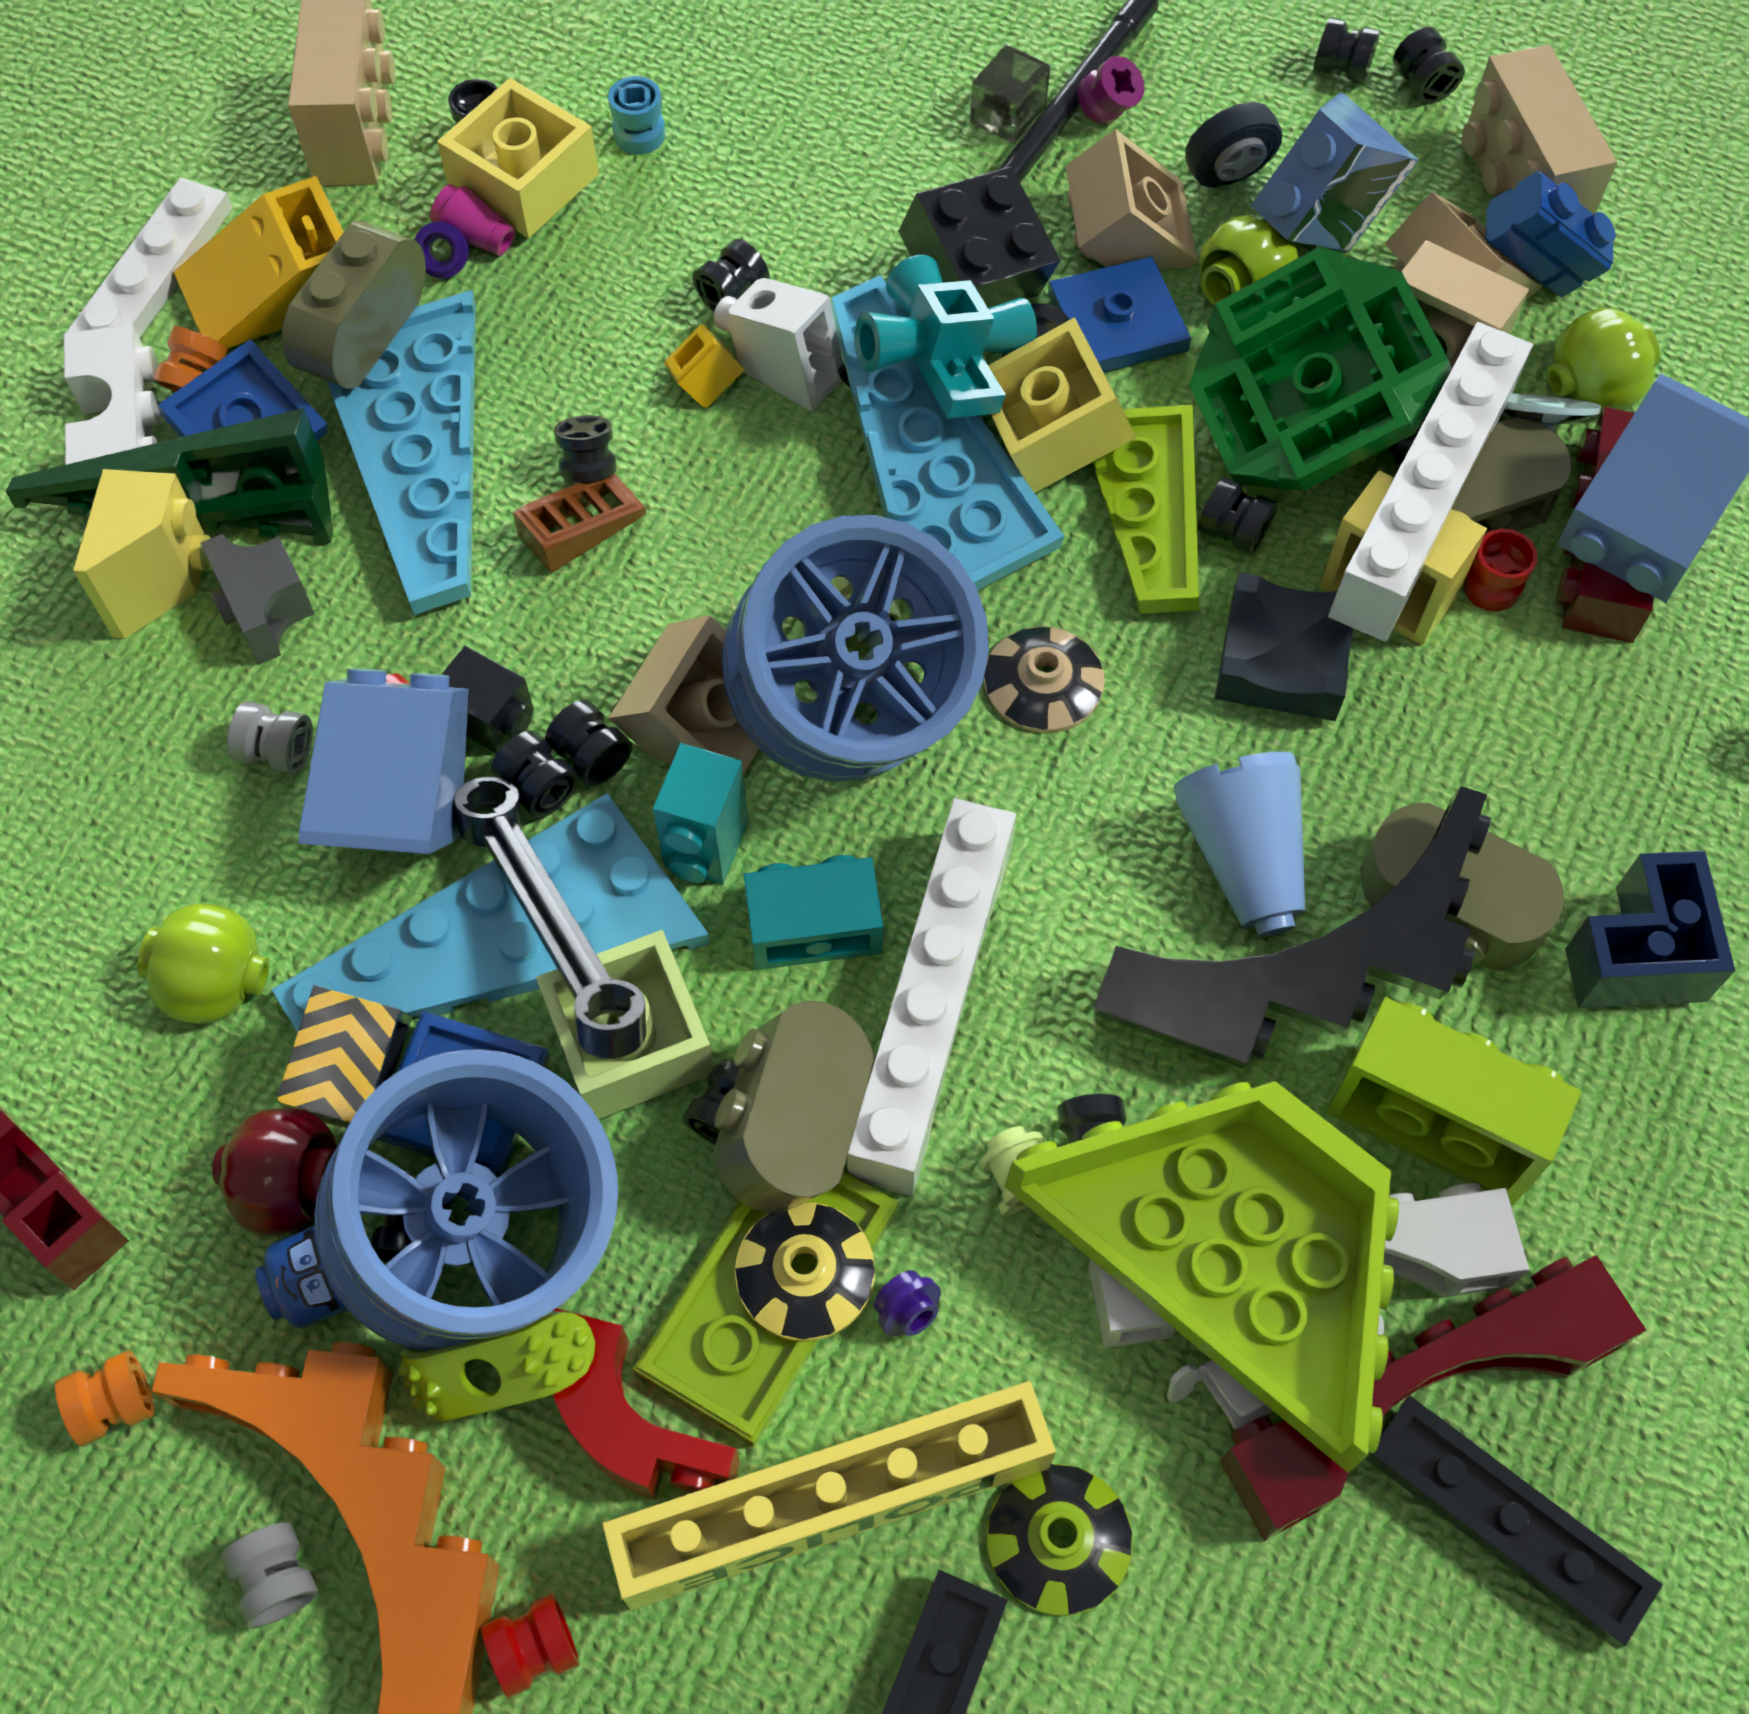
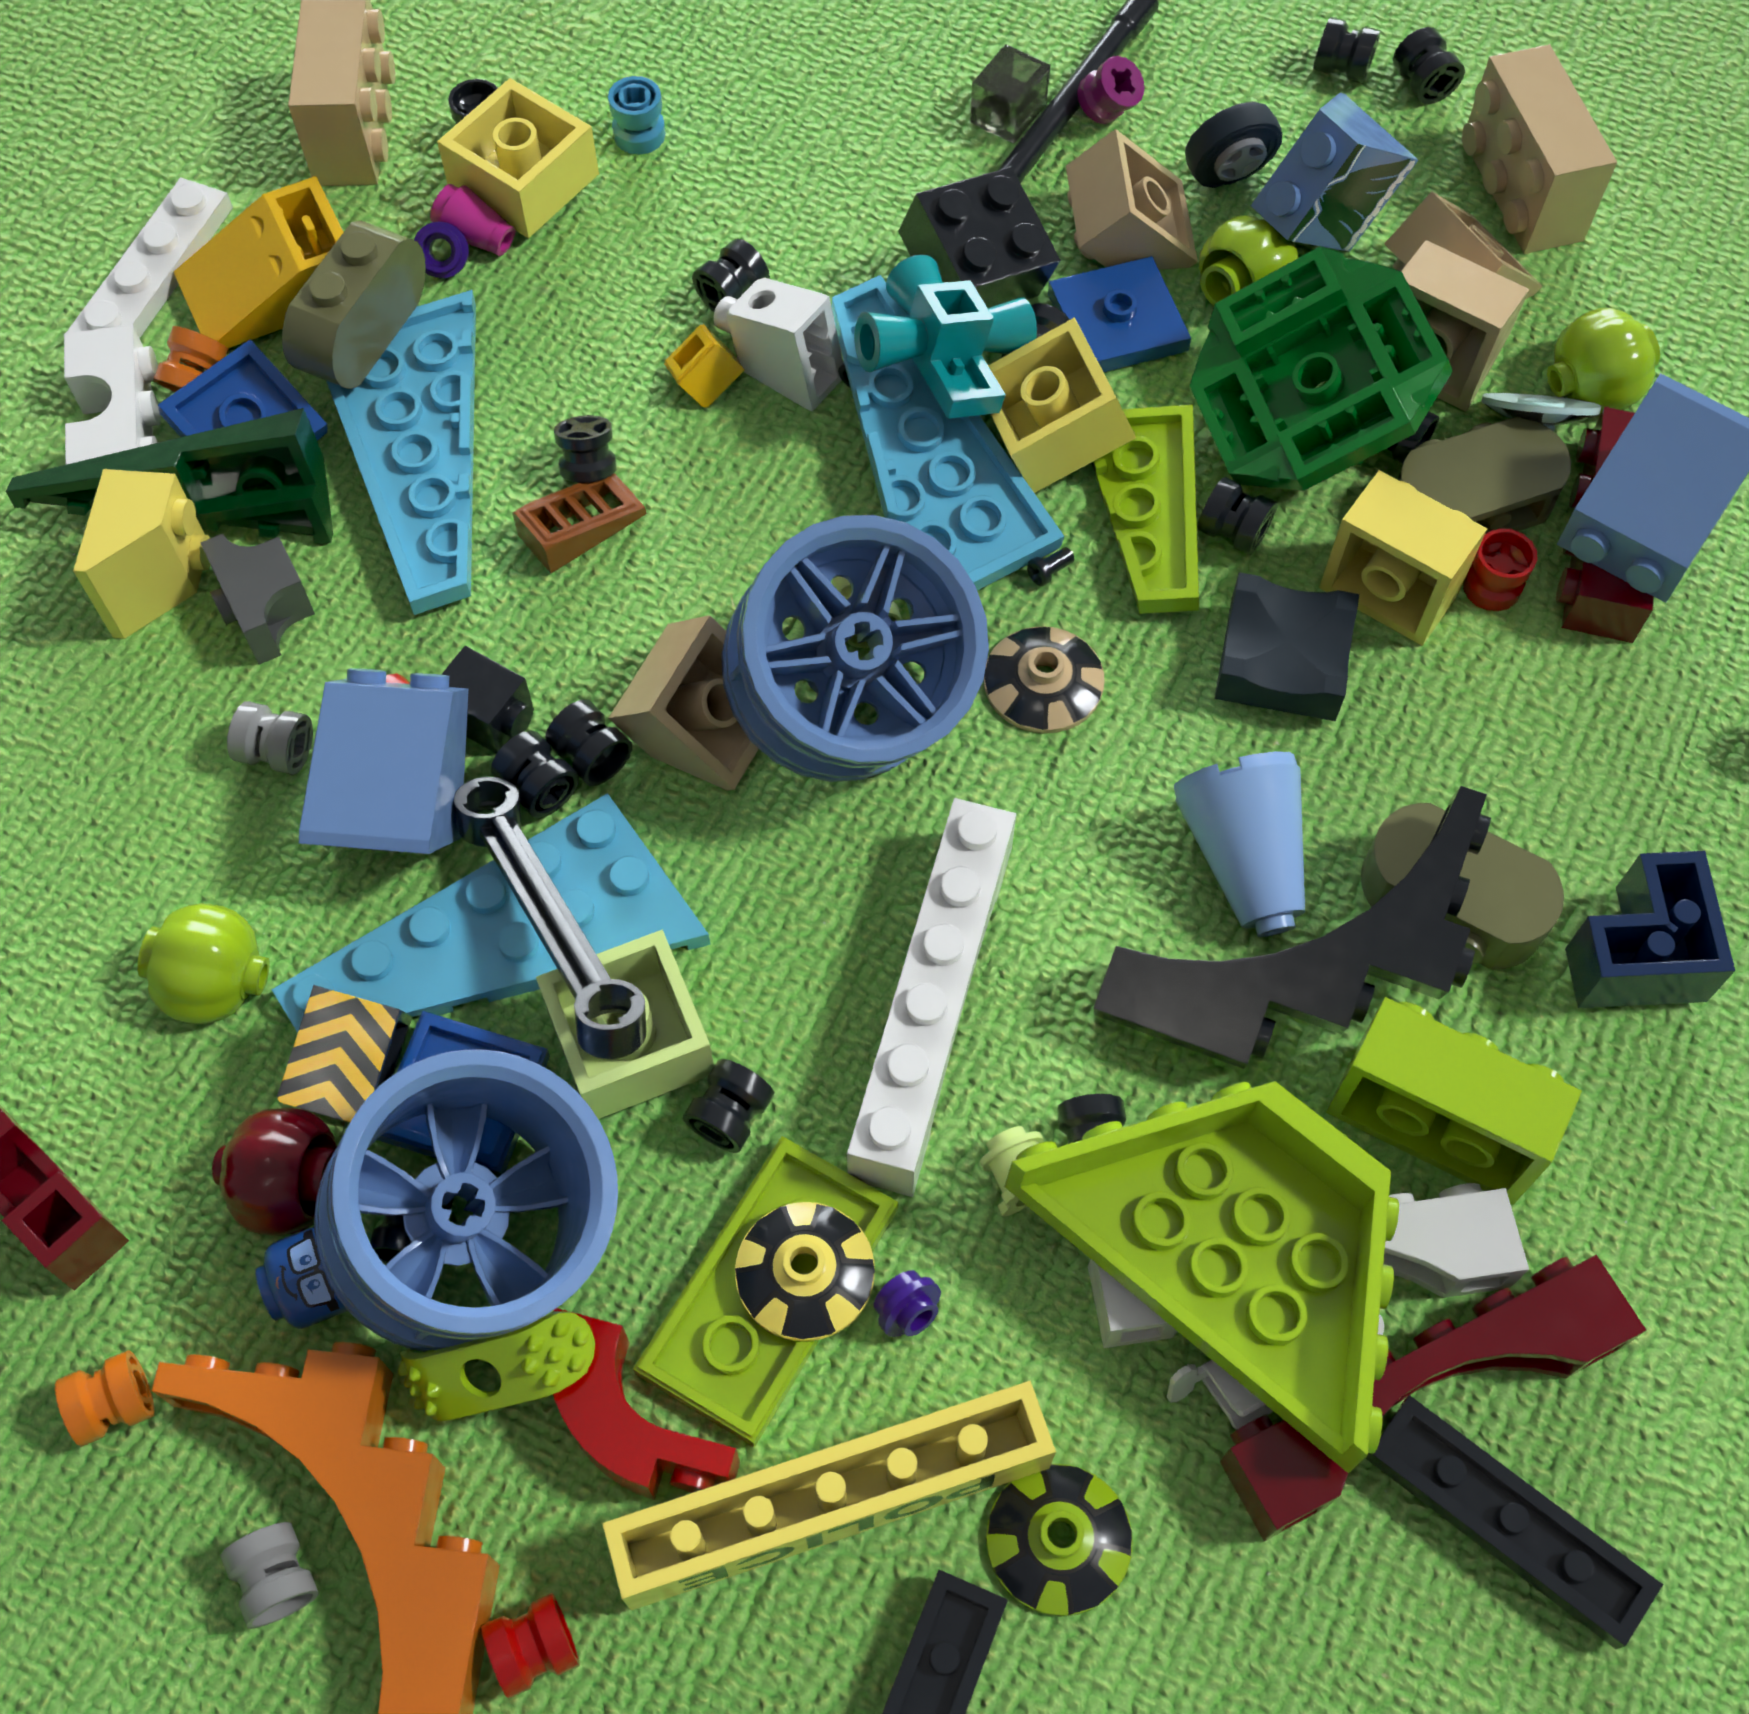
teal brick [653,743,749,885] -> none
olive brick [712,1001,874,1213] -> none
teal brick [743,855,883,970] -> none
white arch [1328,322,1533,642] -> none
blue brick [1486,170,1616,298] -> none
none -> black piece [1027,547,1074,586]

